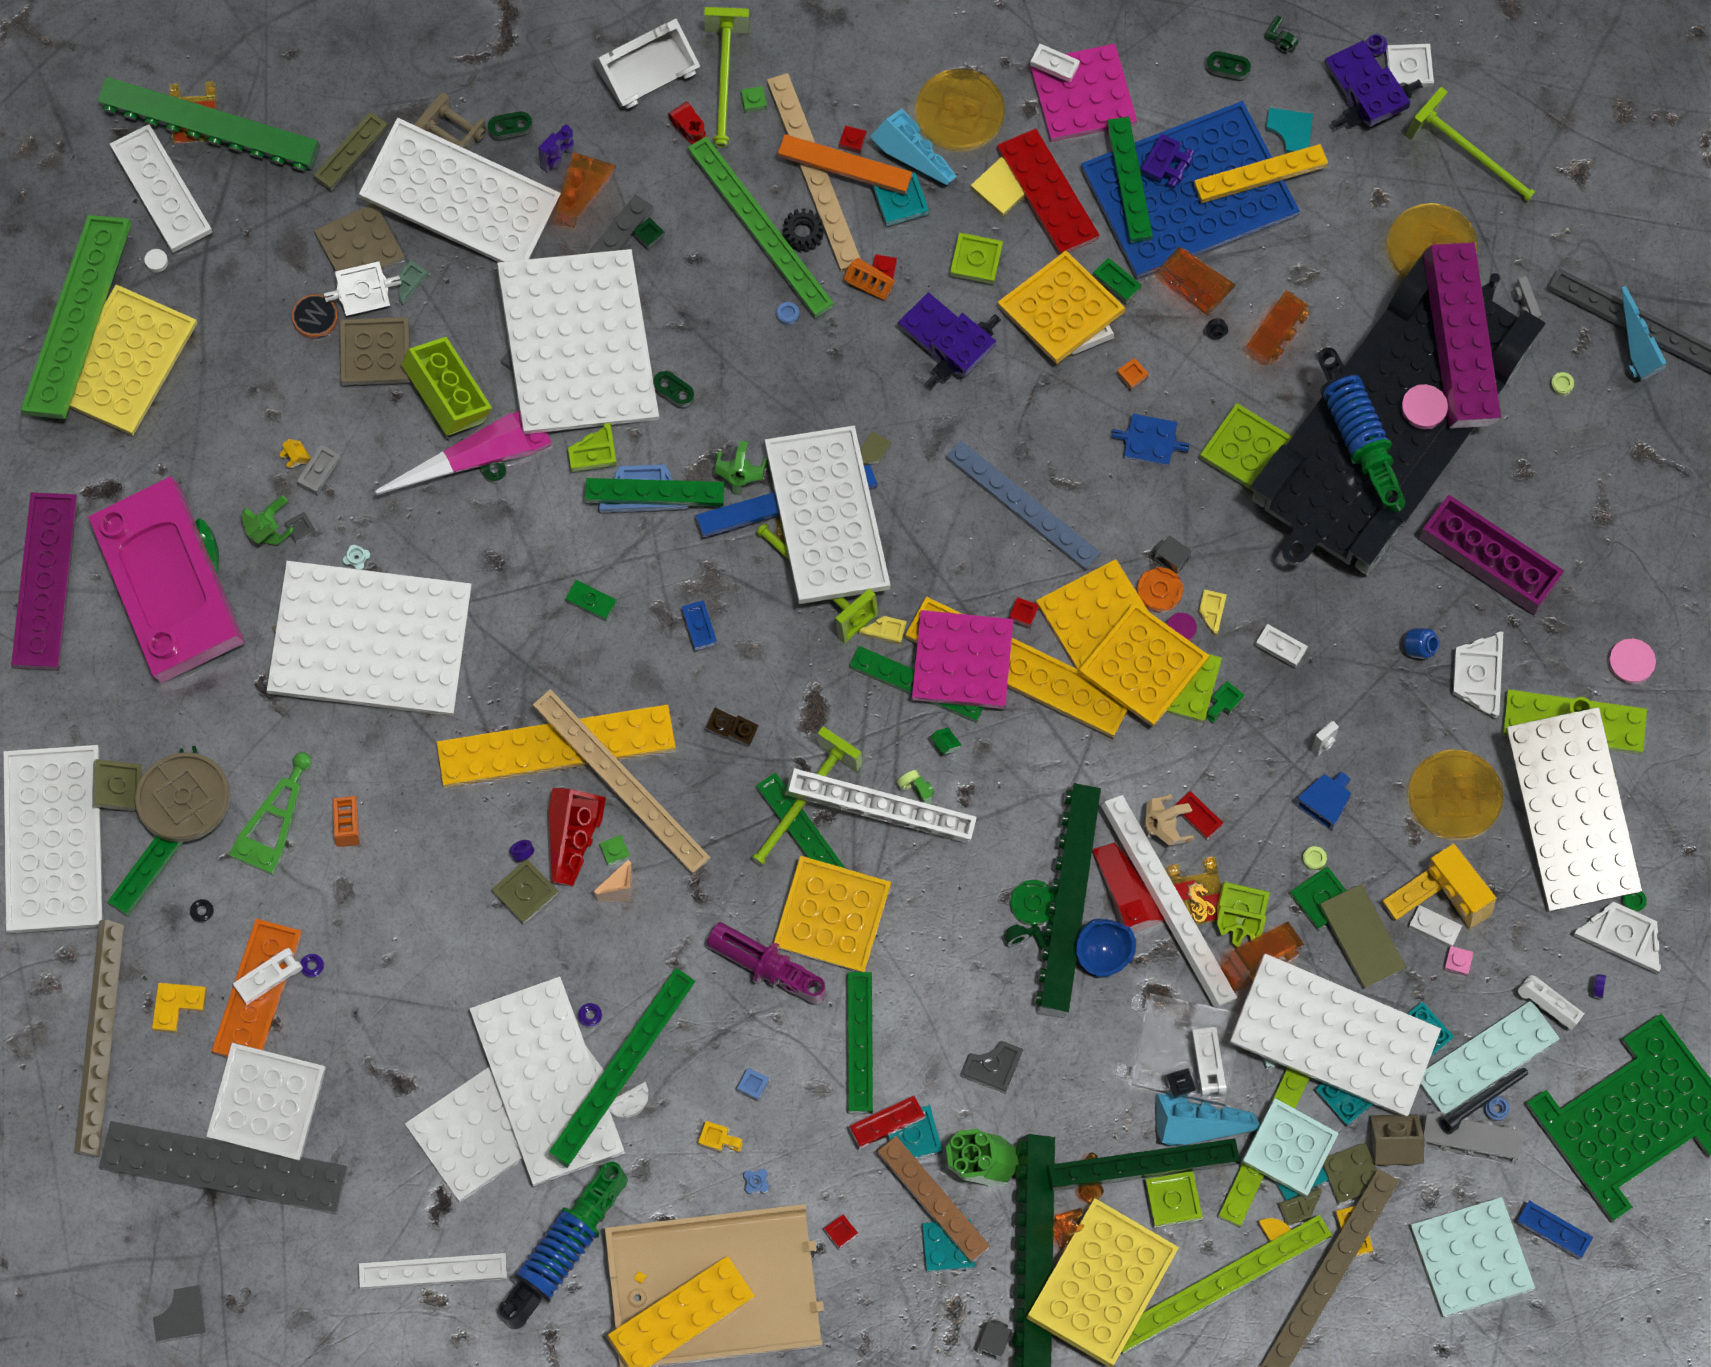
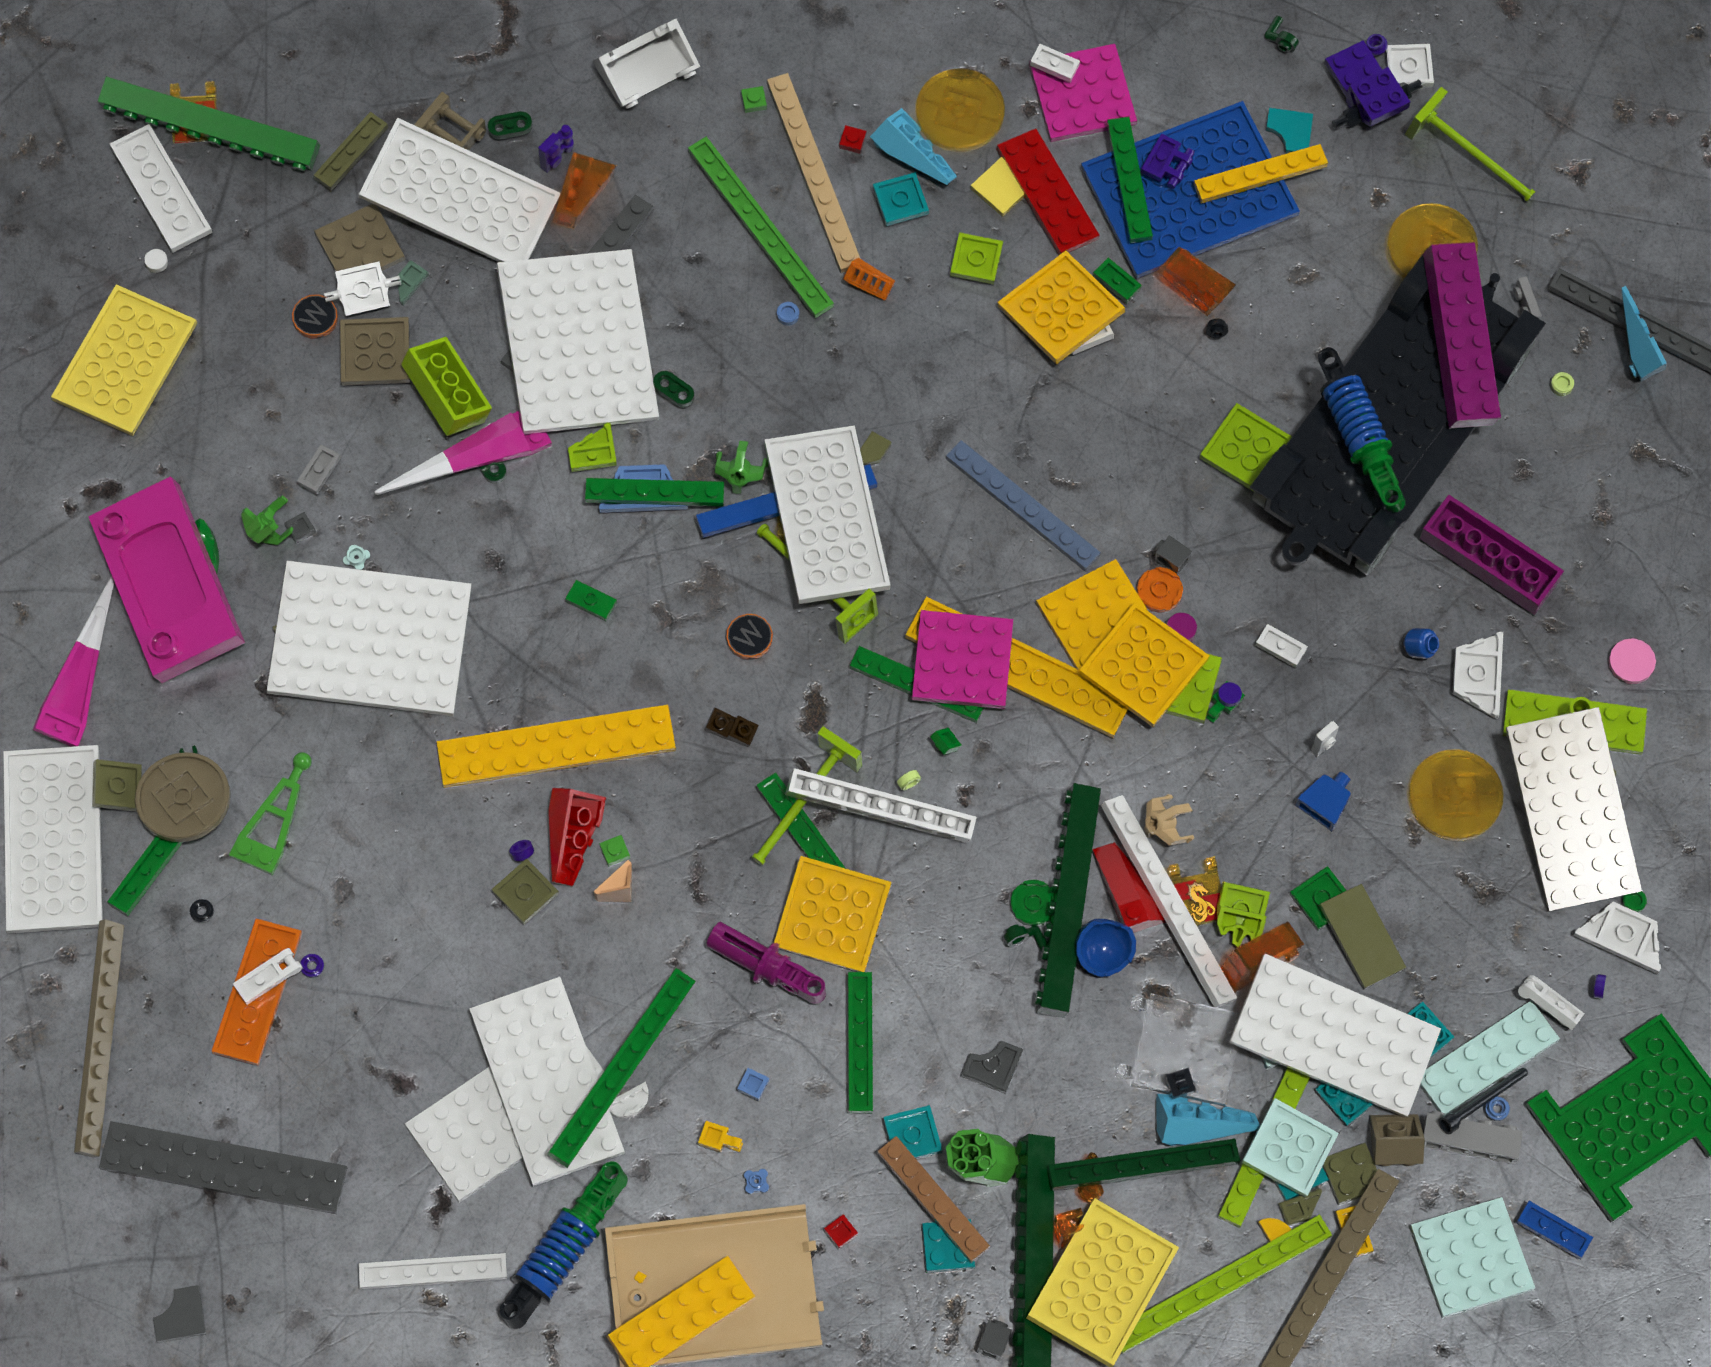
magenta plate [11,492,78,670] -> none
bright green plate [21,215,132,419] -> none
yellow plate [152,983,207,1033] -> none
white plate [206,1043,326,1160] -> none
yellow tile [280,439,311,468] -> none
orange slope [333,796,360,847] -> none
tan plate [533,689,710,875] -> none
dark purple plate [578,1003,602,1027] -> none
dark green plate [633,217,665,250] -> none
red piece [668,101,706,145] -> none
blue plate [682,600,717,651] -> none
lime tile [704,7,750,148] -> none
orange tile [778,134,913,195] -> none
black tyre [783,208,823,253] -> none
red tile [849,1095,925,1149] -> none
light yellow tile [859,616,907,645] -> none
red plate [873,254,897,279] -> none
dark purple piece [898,292,1001,389] -> none
bright green plate [913,776,934,804] -> none
red plate [1009,597,1039,628] -> none
blue plate [1112,414,1190,467] -> none
orange plate [1117,358,1149,390] -> none
lime plate [1145,1171,1203,1228] -> none
red tile [1174,791,1224,841] -> none
white plate [1192,1027,1226,1096] -> none
light yellow tile [1199,589,1227,636] -> none
dark green plate [1206,51,1251,80] -> none
clear orange wedge [1247,290,1312,364] -> none
yellowish green tile [1302,846,1327,871] -> none
yellow plate [1381,869,1442,921] -> none
bright pink tile [1401,384,1448,429] -> none
white plate [1409,905,1463,948] -> none
yellow wedge [1429,843,1497,930] -> none
bright pink plate [1444,946,1474,977] -> none
none -> dark pink plate [33,576,114,747]
none -> black tile [726,614,773,659]
none -> dark purple tile [1218,682,1242,707]

